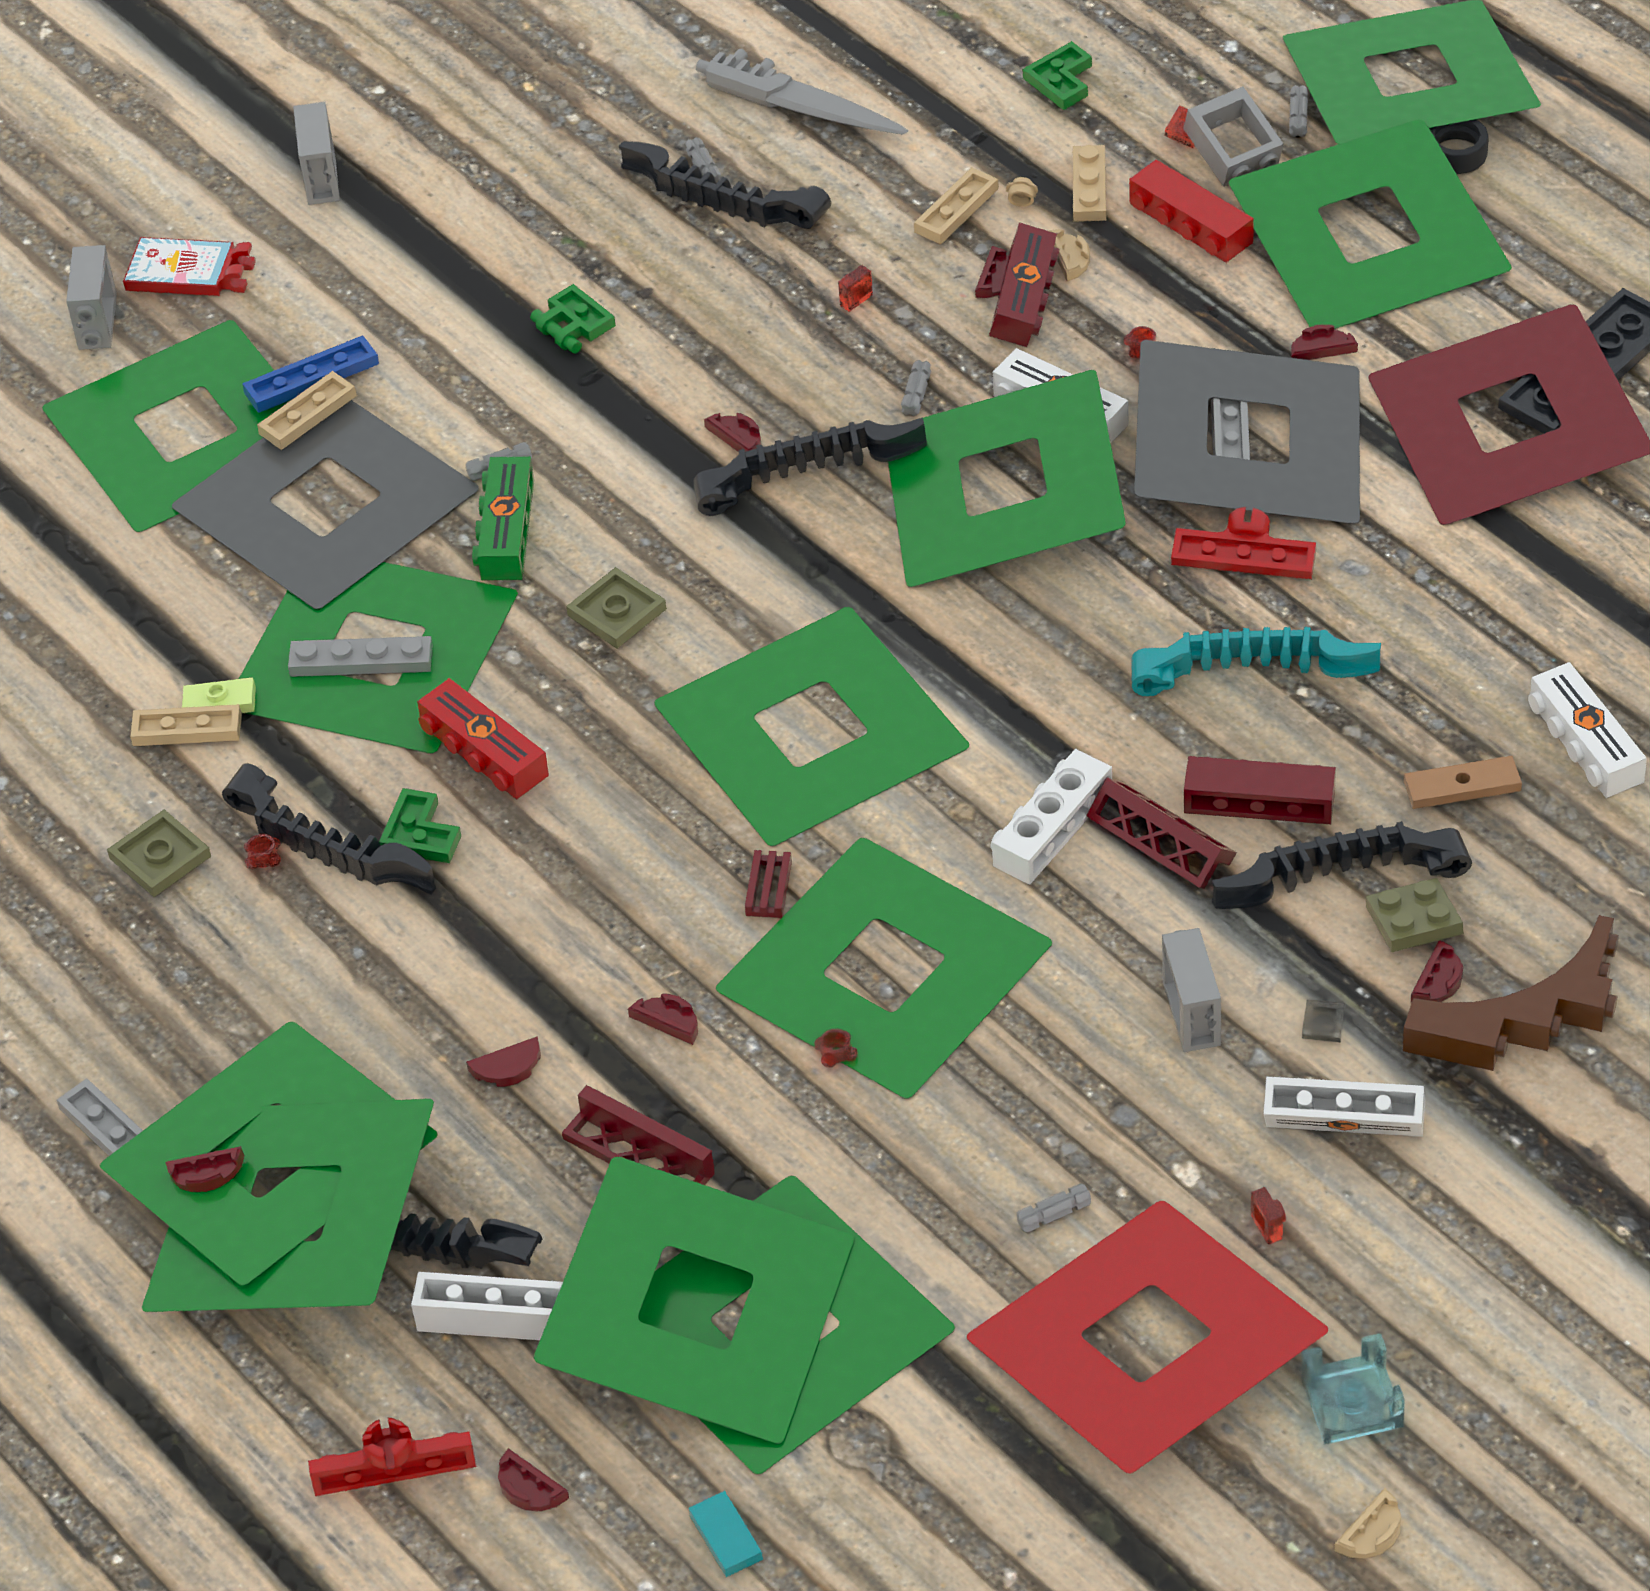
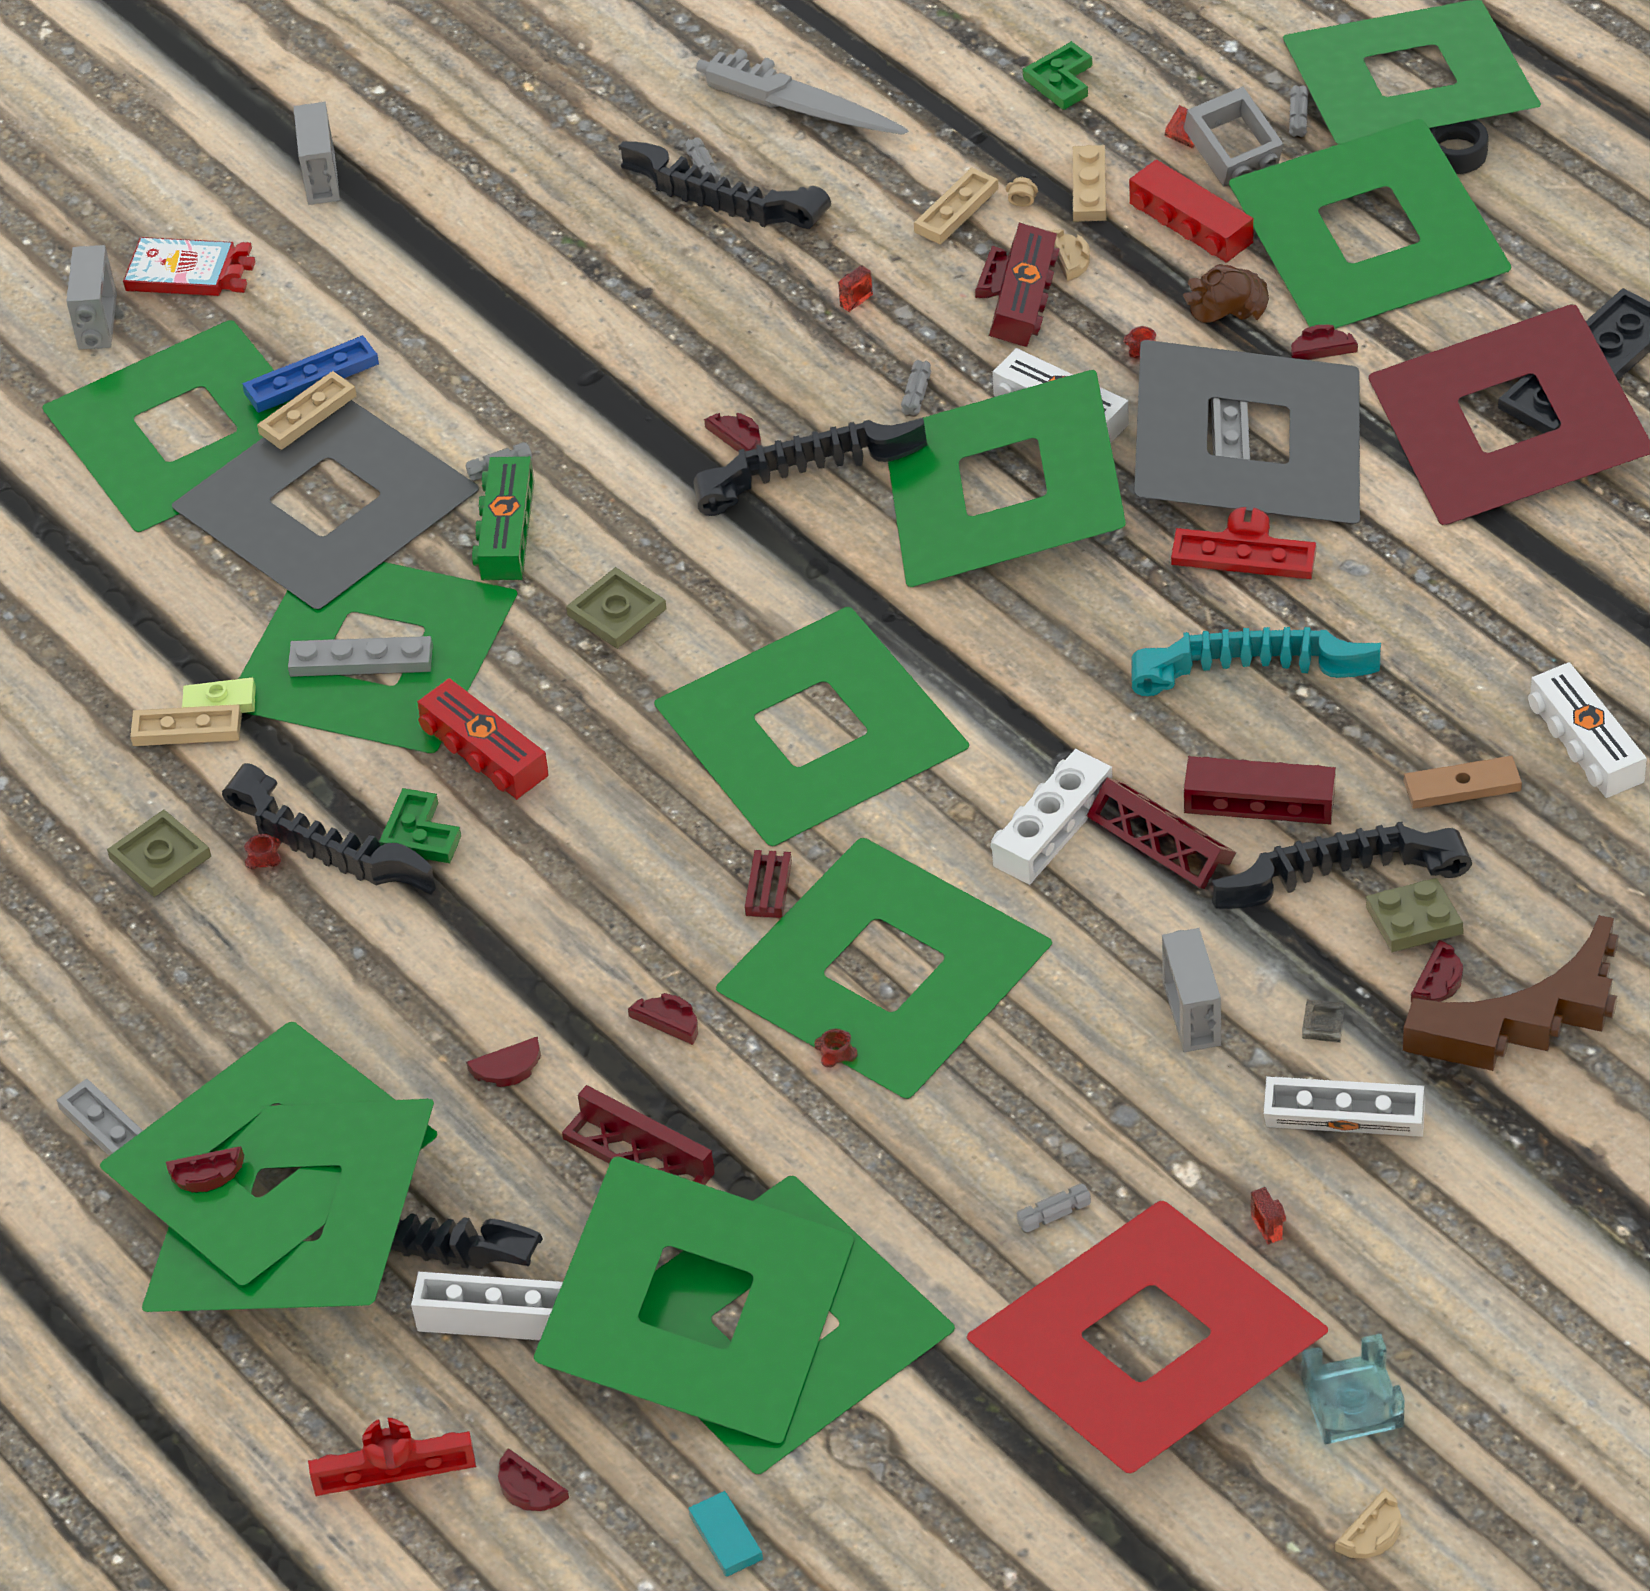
green plate [530,284,616,353] -> none
none -> reddish brown helmet [1183,264,1269,323]

